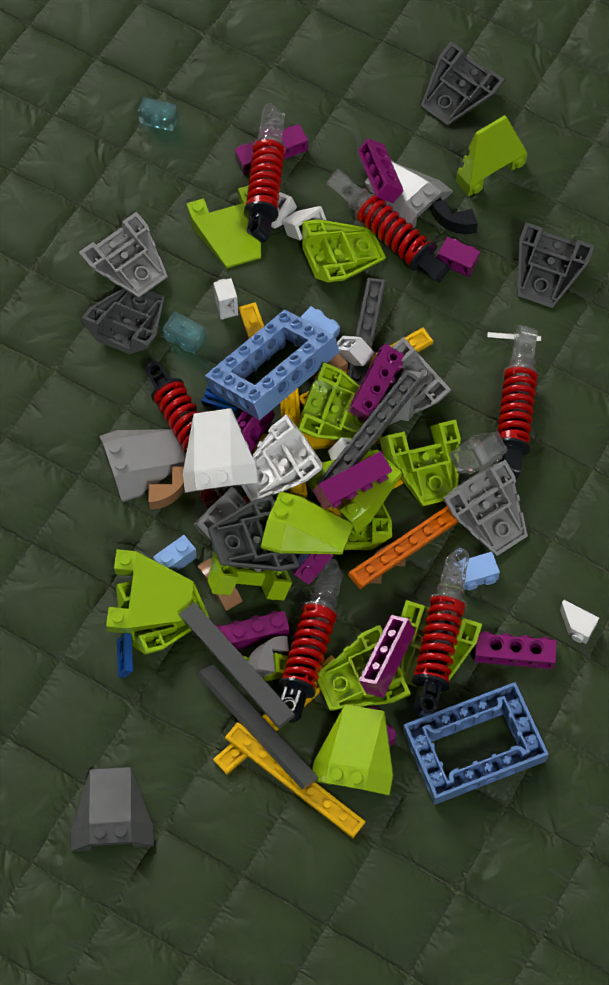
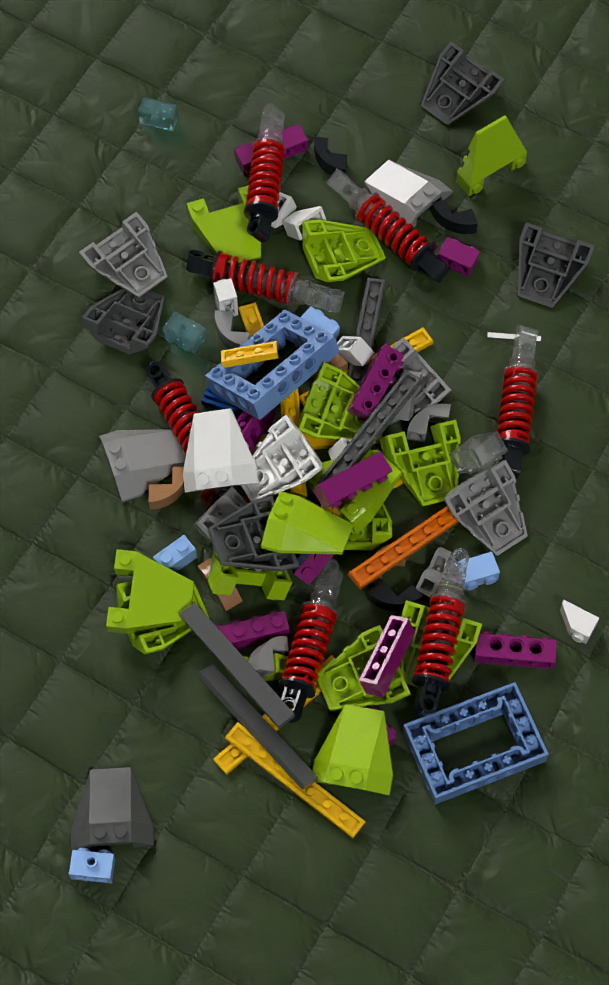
blue tile [117,633,133,678] -> none
magenta brick [358,138,404,203] -> none
none -> light blue brick [69,848,116,883]
none -> piece [186,250,345,313]
none -> light grey brick [215,310,249,349]
none -> yellow tile [221,341,278,368]
none -> black brick [314,137,348,179]
none -> black brick [367,580,423,611]
none -> light grey brick [406,404,451,443]
none -> light grey brick [416,546,457,598]

